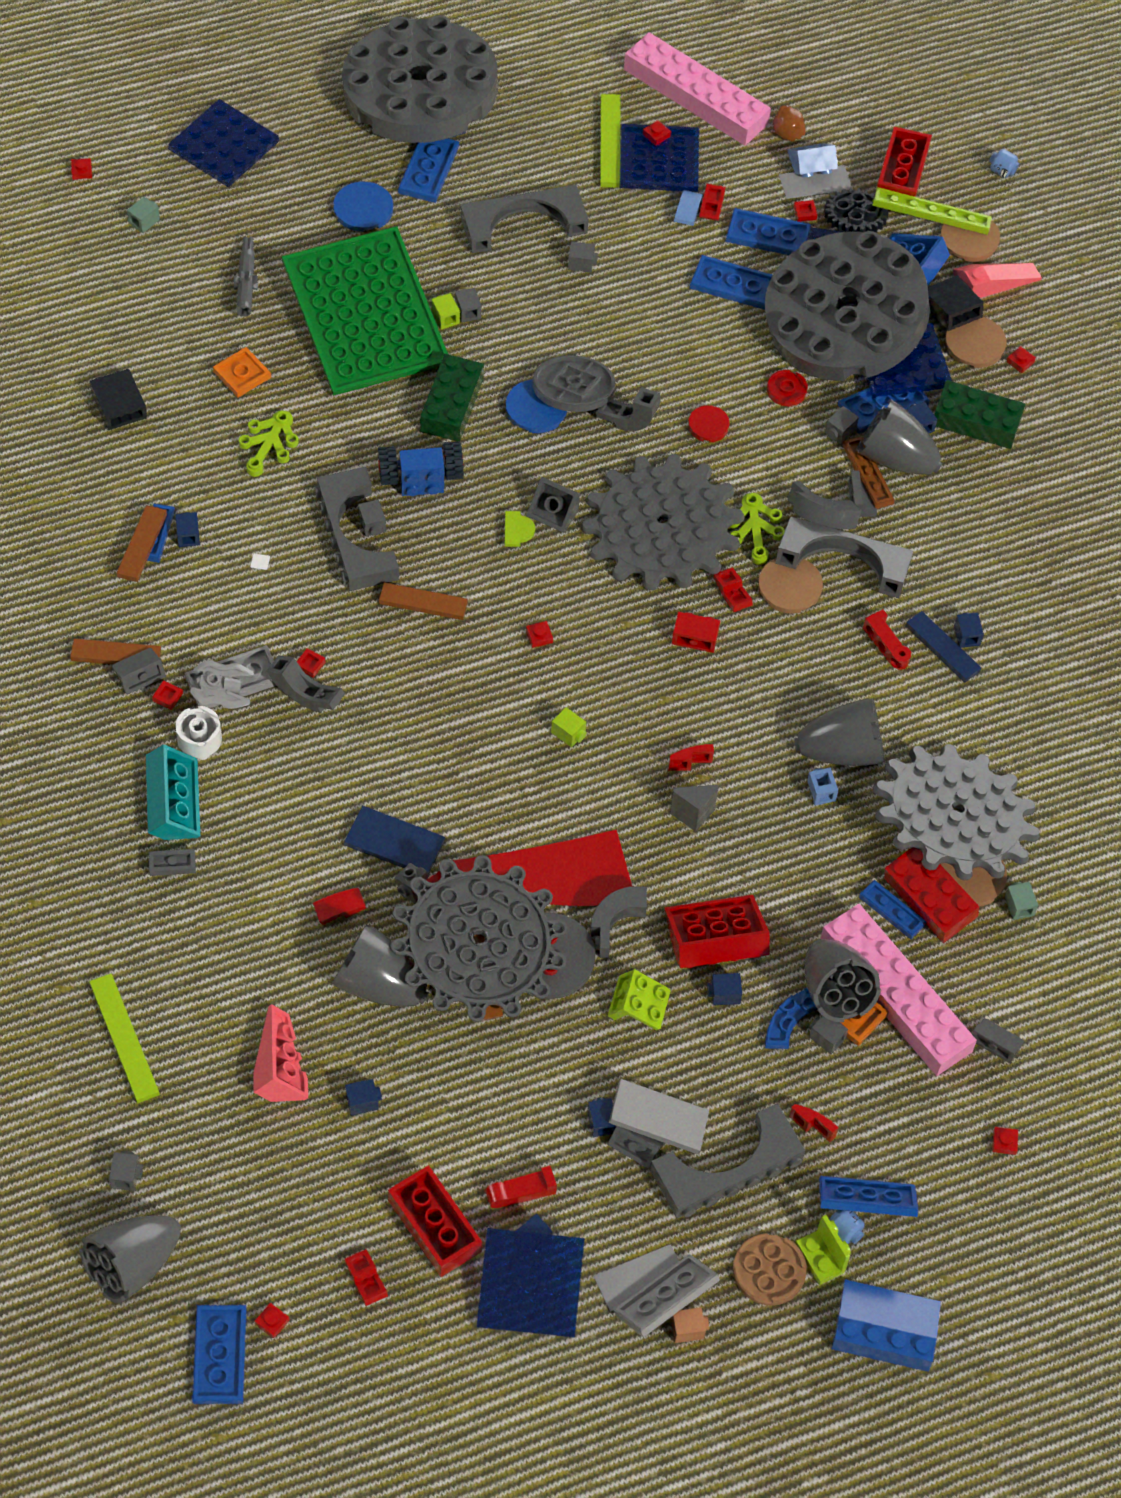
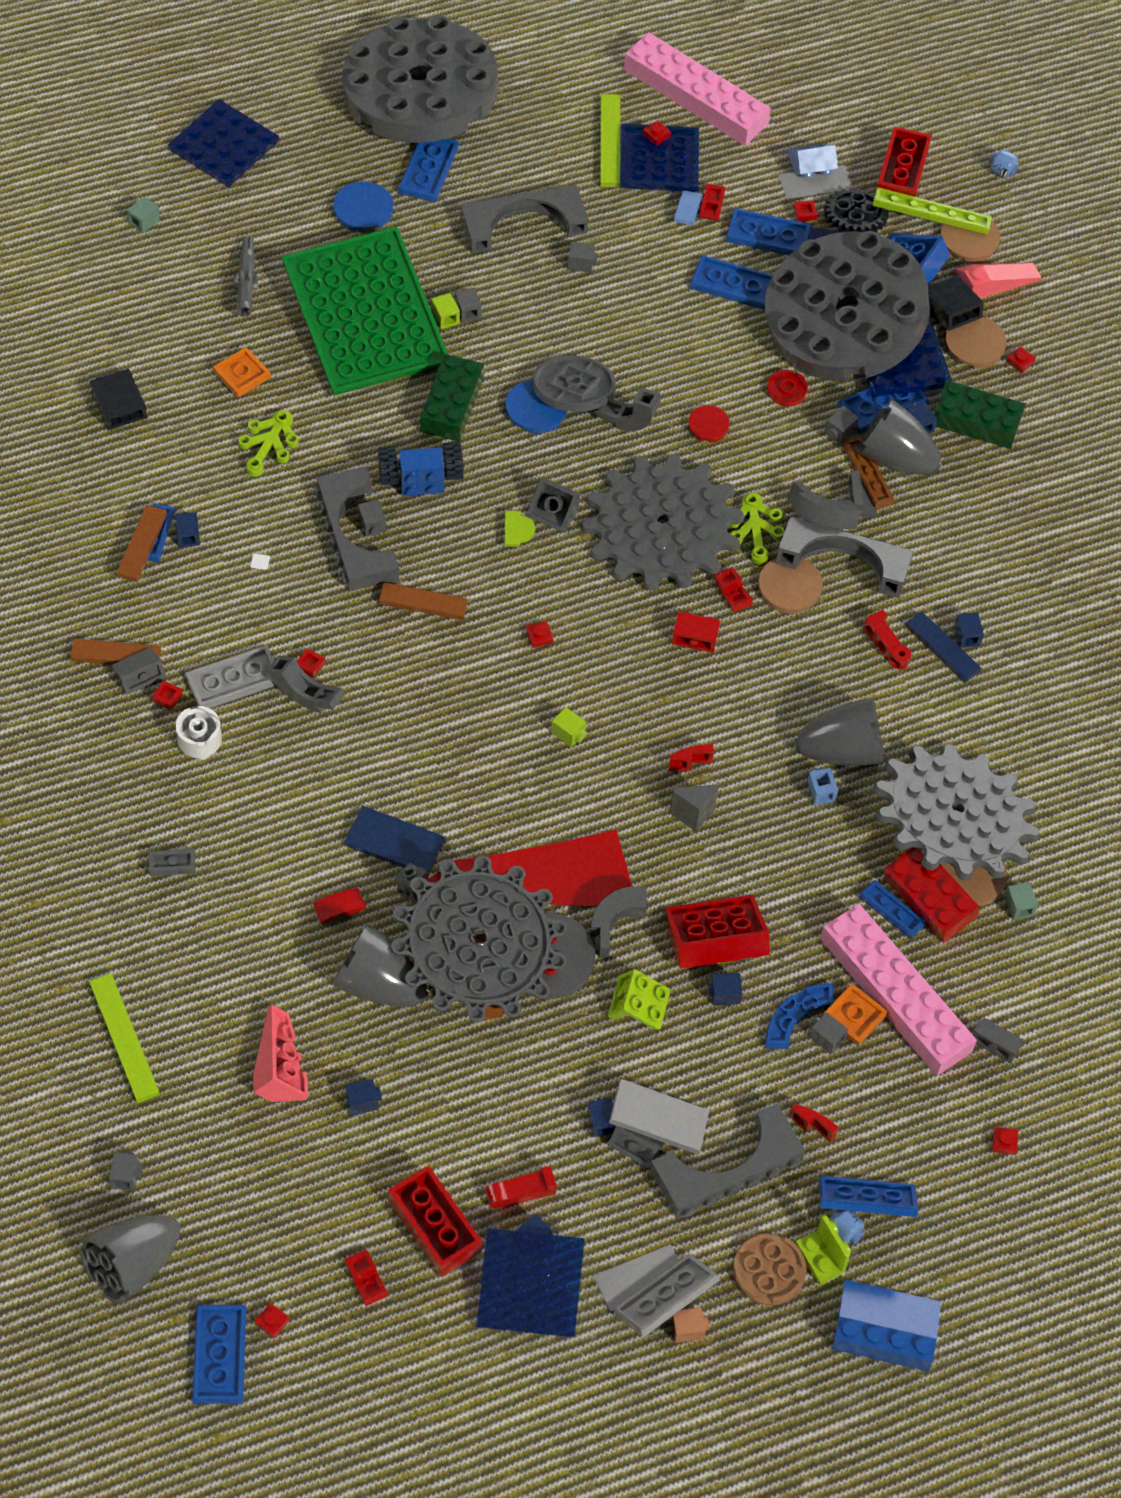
red plate [71,158,92,180] -> none
teal slope [146,744,200,840] -> none
light grey piece [190,660,254,709] -> none
dark orange hair [773,106,806,142] -> none
dark grey cylinder [804,939,881,1022] -> none

